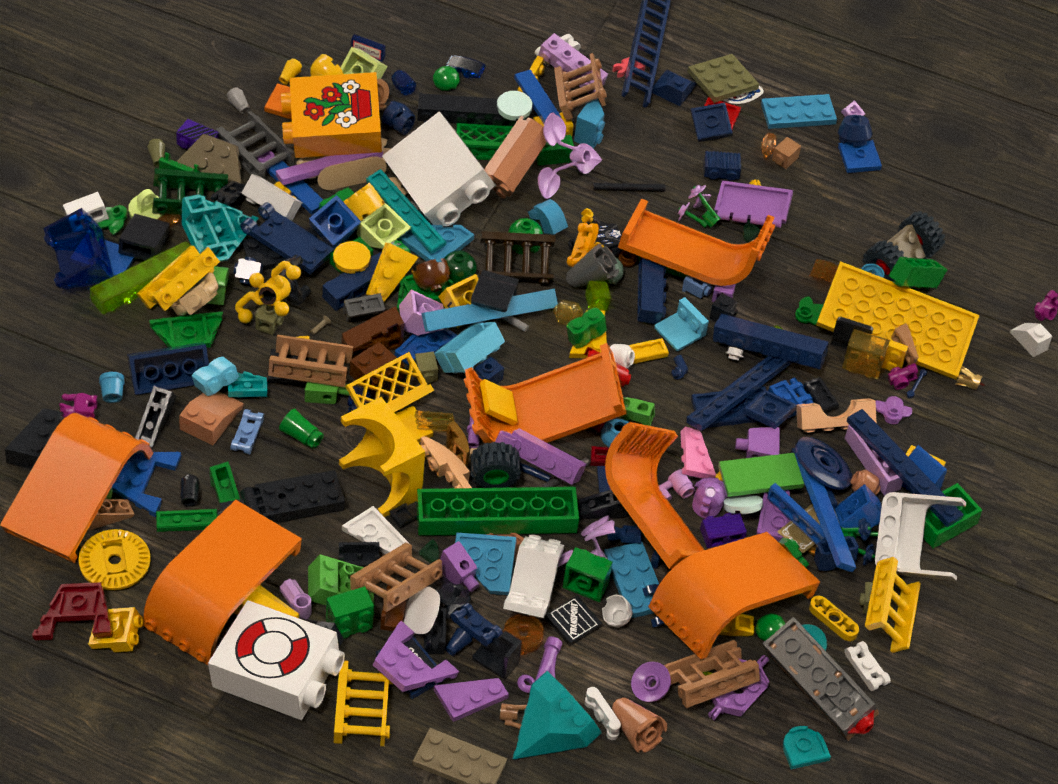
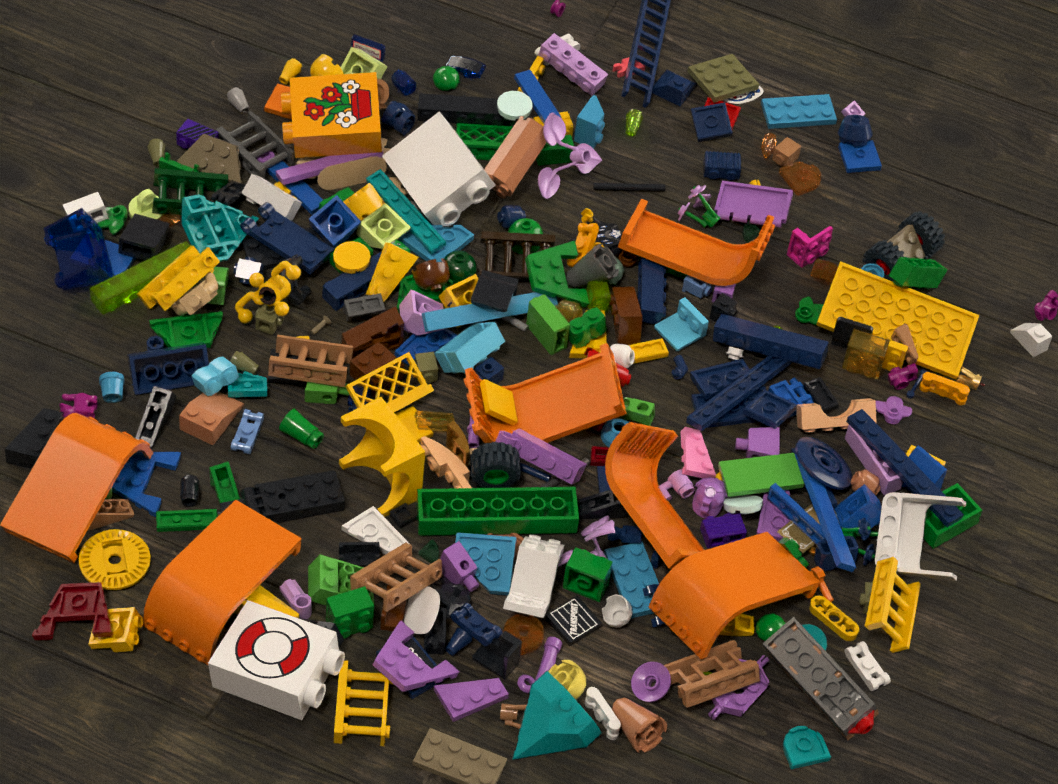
dark azure brick [528,199,568,235] -> none
medium nougat fence [554,53,607,121] -> none
none -> dark blue bush [147,336,164,351]
none -> olive cone [230,351,260,375]
none -> dark blue head [497,205,526,229]
none -> green wing [525,241,589,307]
none -> bright green brick [526,294,570,355]
none -> light yellow cylinder [548,660,586,700]
none -> magenta bush [550,0,566,17]
none -> reddish brown wedge [608,287,642,345]
none -> clear neon green cone [626,109,643,136]
none -> dark blue wing [690,359,750,400]
none -> clear orange tile [779,161,821,196]
none -> dark pink bracket [787,226,833,268]
none -> orange bar [810,566,833,602]
none -> light orange plate [919,372,970,405]

